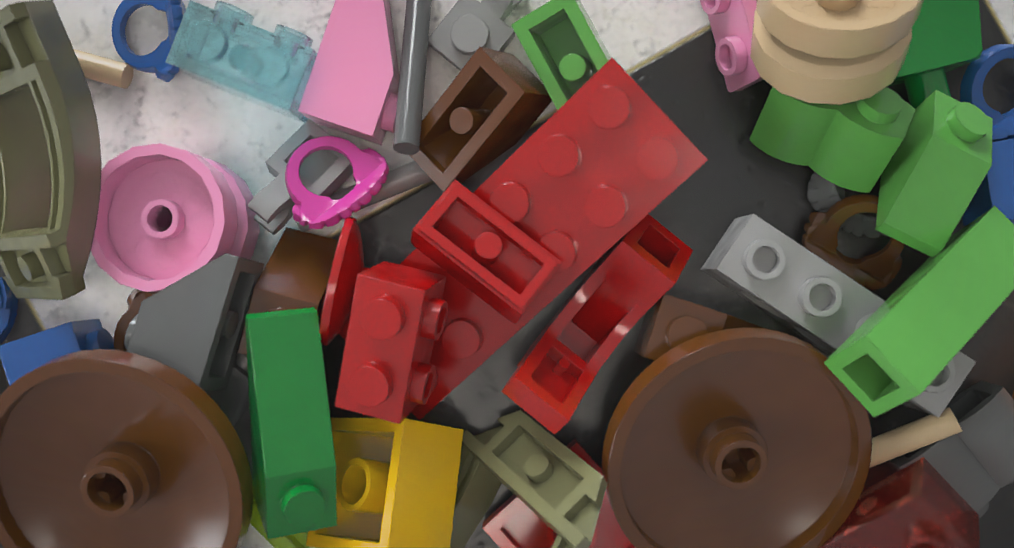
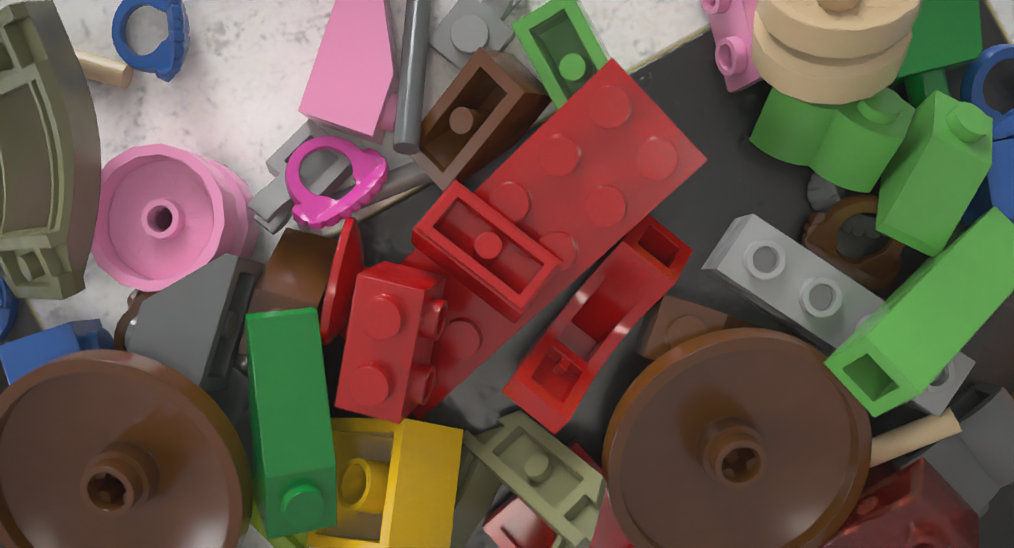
clear light blue brick [166,0,317,123] -> none

